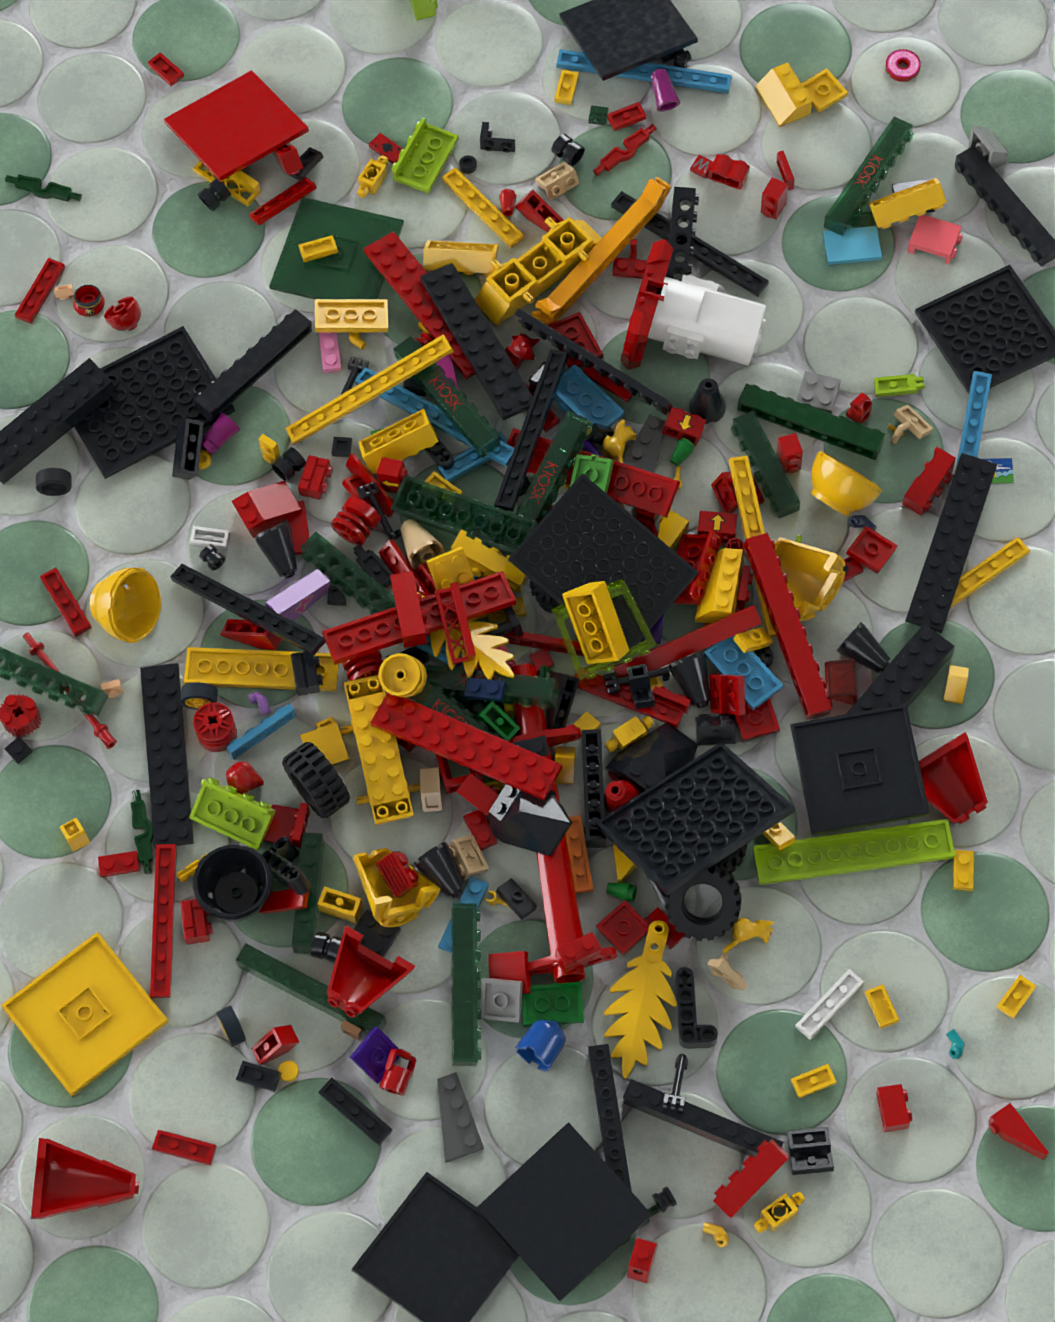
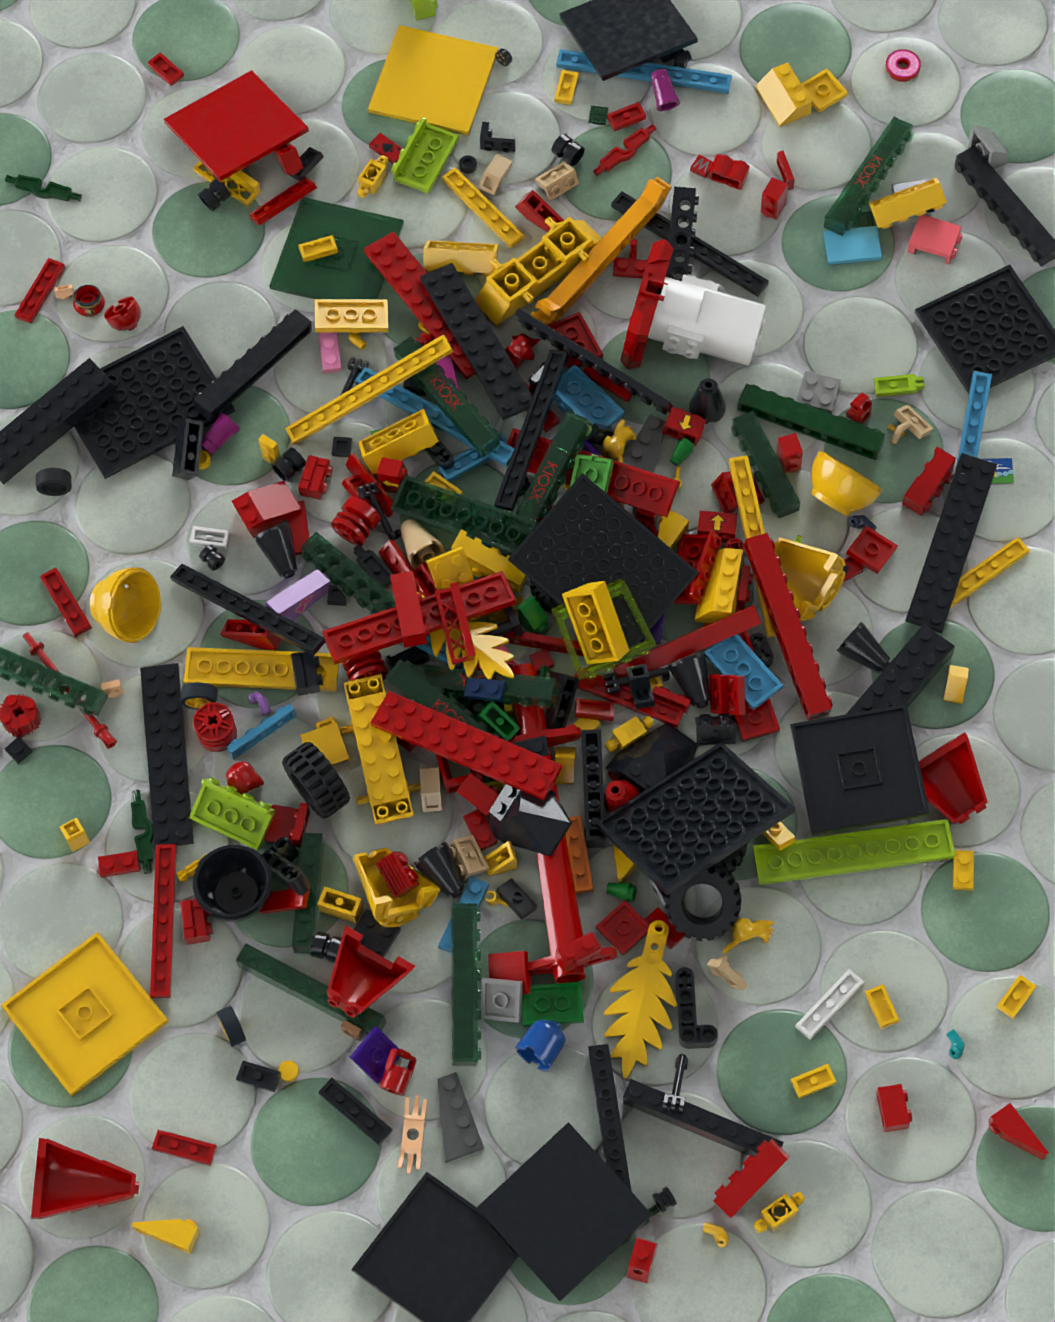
red slope [251,1025,299,1065] -> none
yellow wheel [378,653,427,698] -> none
red cone [499,189,517,216] -> none
yellow plate [733,627,773,653] -> none
black slope [787,1127,834,1175] -> none
clear red slope [824,659,859,705] -> none
none -> yellow slope [132,1219,201,1254]
none -> yellow tile [368,25,499,136]
none -> light nougat piece [398,1095,427,1174]
none -> tan slope [478,154,513,195]
none -> yellow slope [484,841,518,876]
none -> black tile [495,48,512,67]
none -> green slope [518,595,548,635]
none -> red tile [575,698,614,722]

